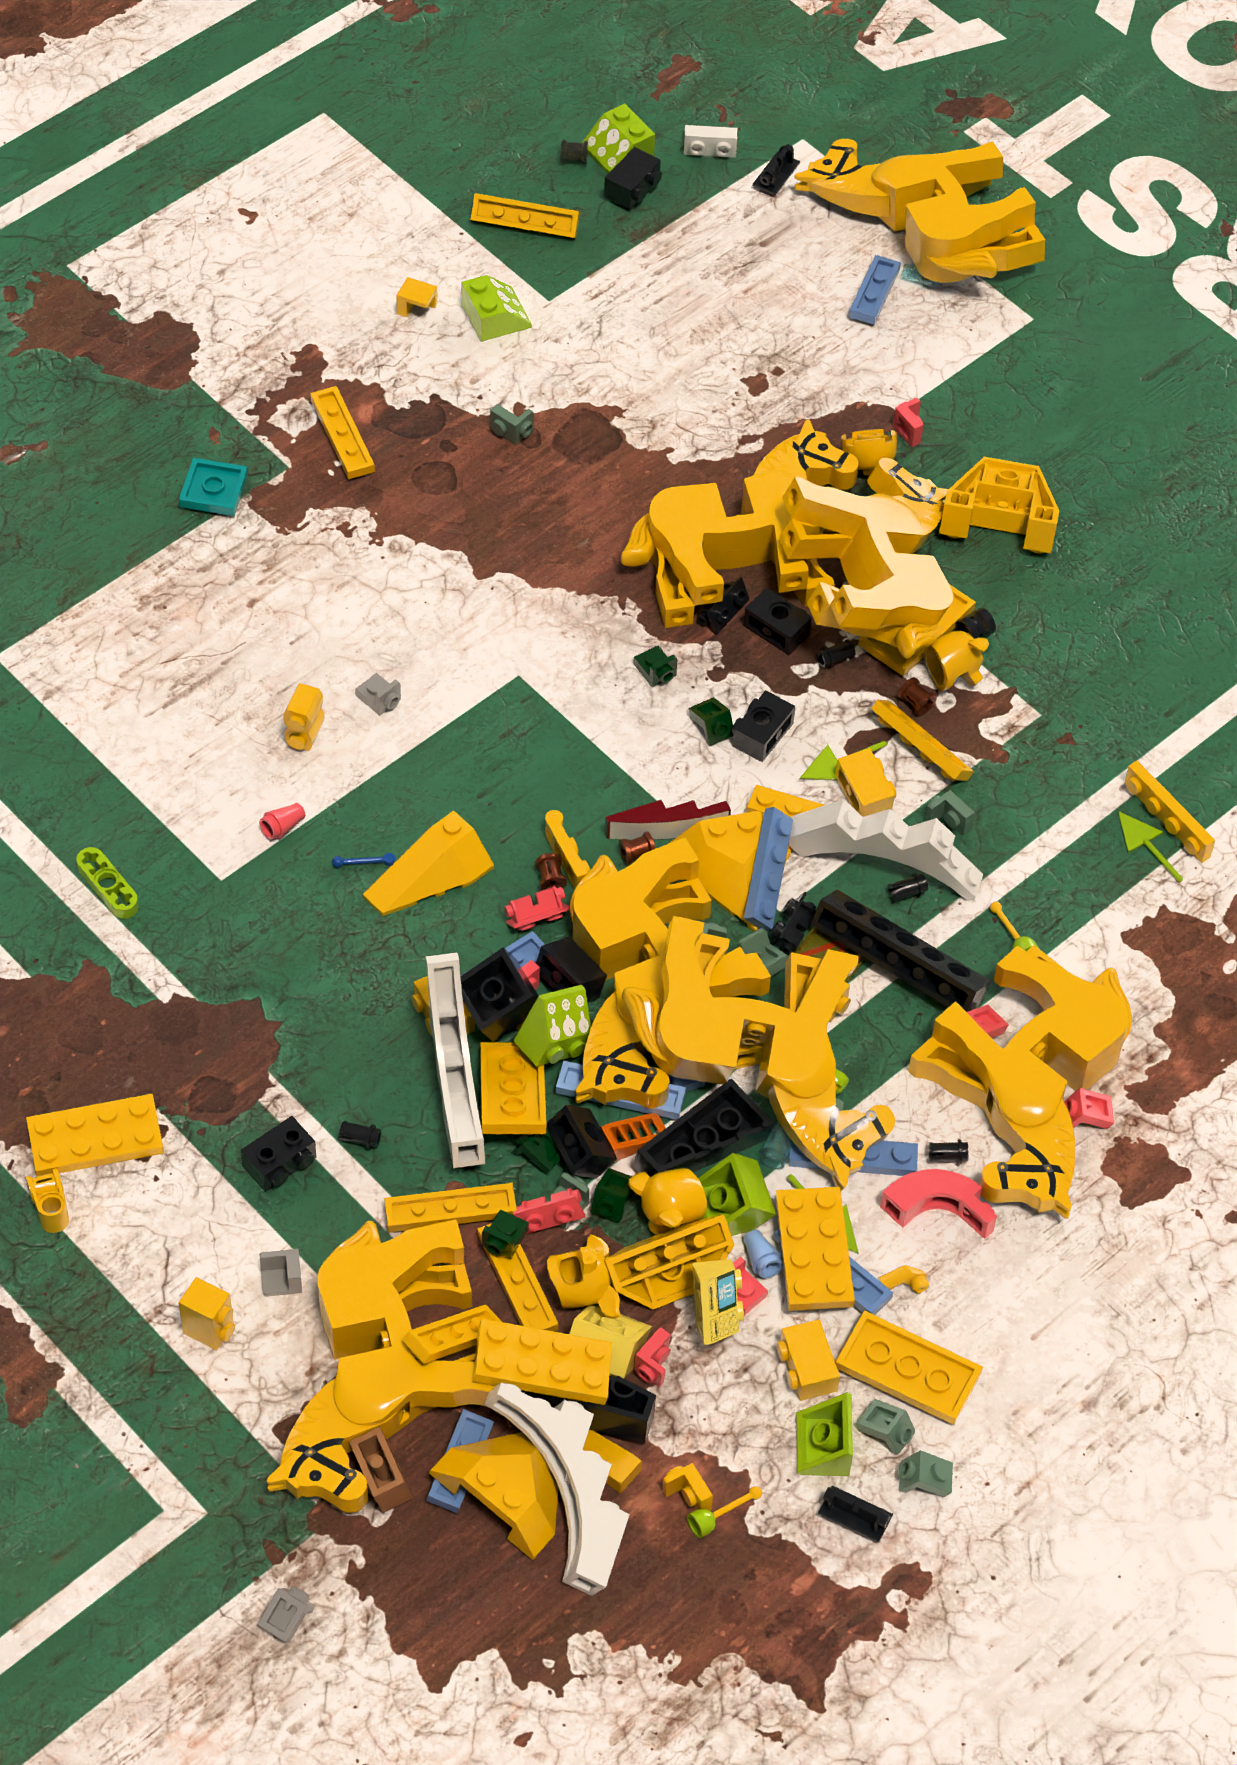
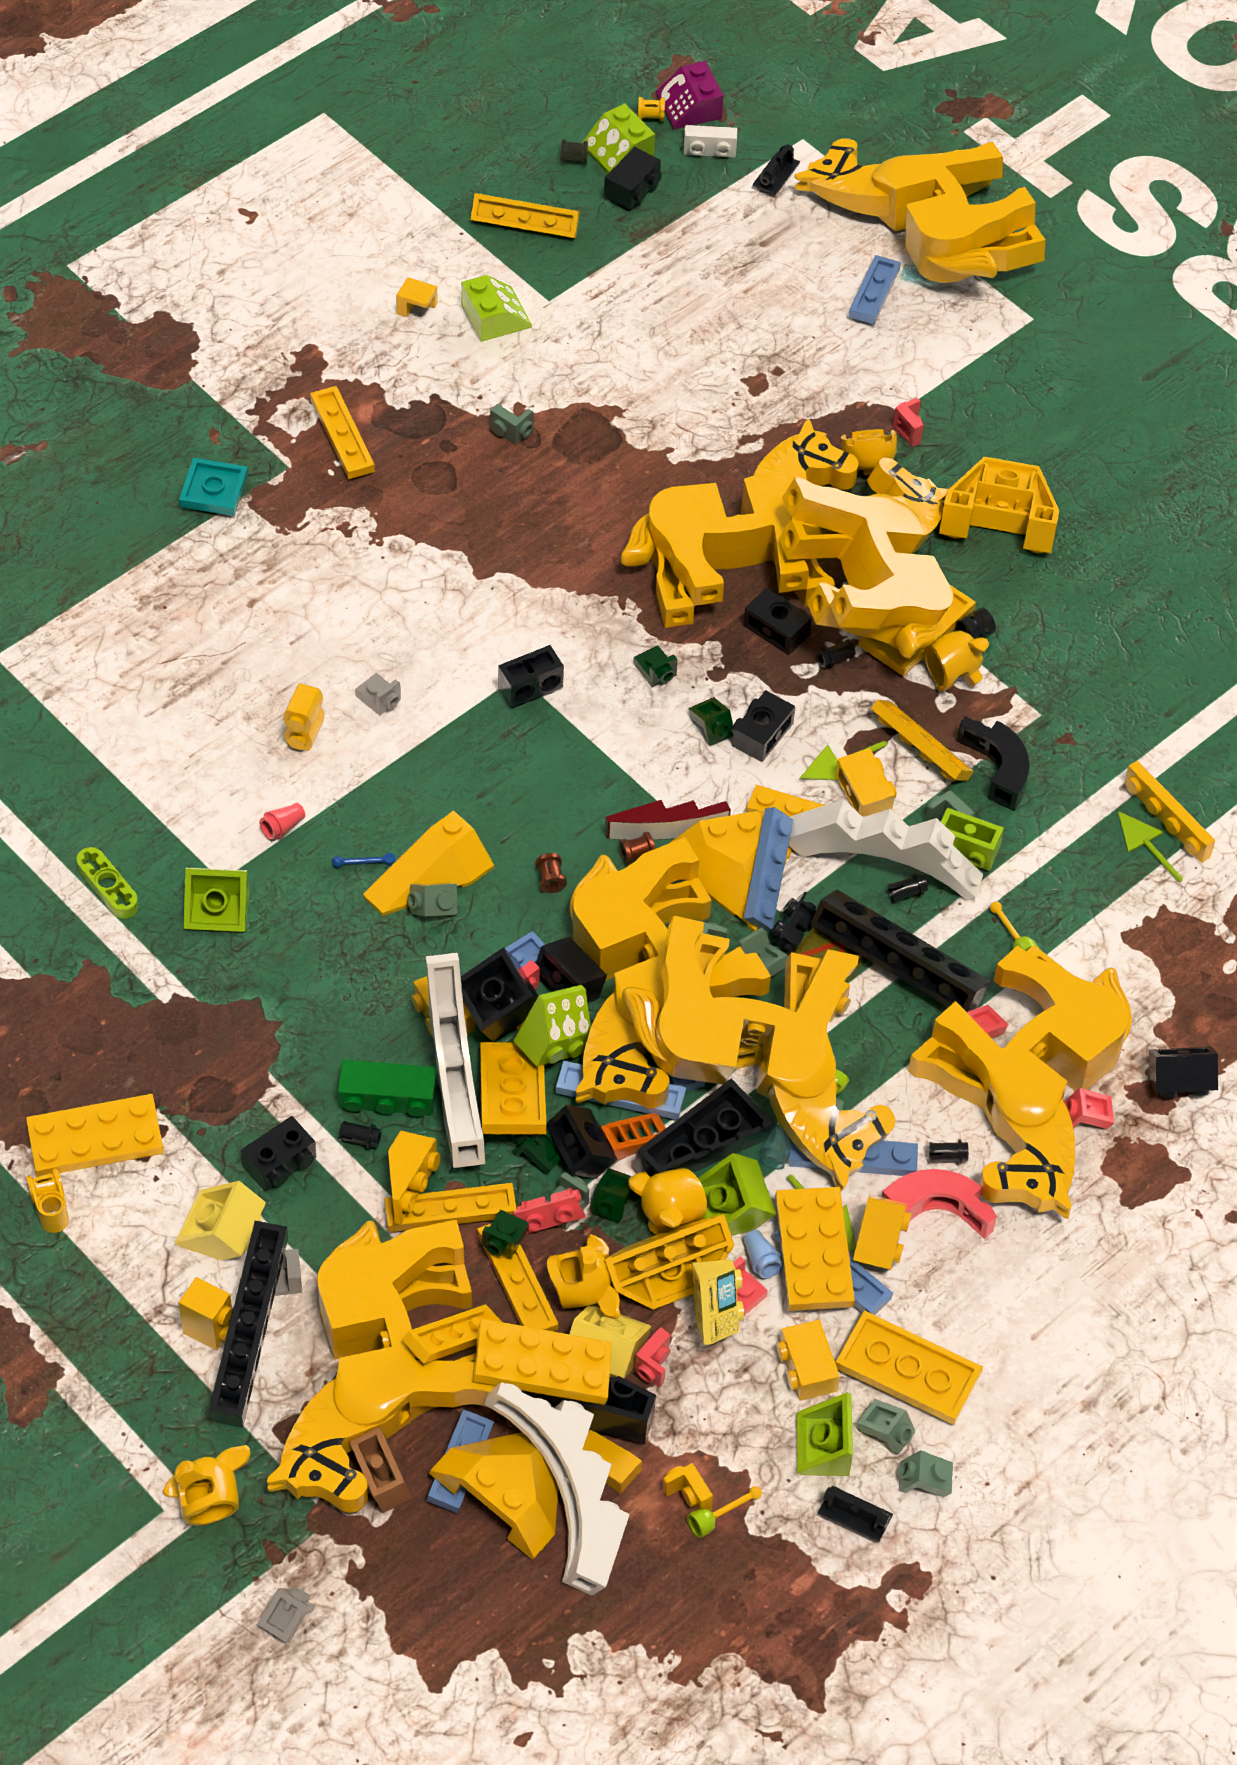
coral hinge [504,886,570,930] -> none
yellow plate [545,810,590,890] -> none
black hinge [697,577,750,635] -> none
yellow arm [879,1265,929,1293] -> none
copper bush [898,677,937,716] -> none
none -> yellow piece [162,1445,250,1526]
none -> light yellow slope [175,1181,266,1260]
none -> lime slope [184,868,250,932]
none -> black brick [209,1220,288,1427]
none -> green brick [338,1060,437,1117]
none -> yellow slope [388,1131,440,1224]
none -> sand green bracket [408,883,457,917]
none -> black brick [498,645,564,708]
none -> yellow bush [638,97,665,122]
none -> magenta slope [656,61,724,130]
none -> yellow brick [853,1195,912,1270]
none -> lime brick [941,808,1004,871]
none -> black arch [957,716,1029,811]
none -> black brick [1149,1046,1218,1097]

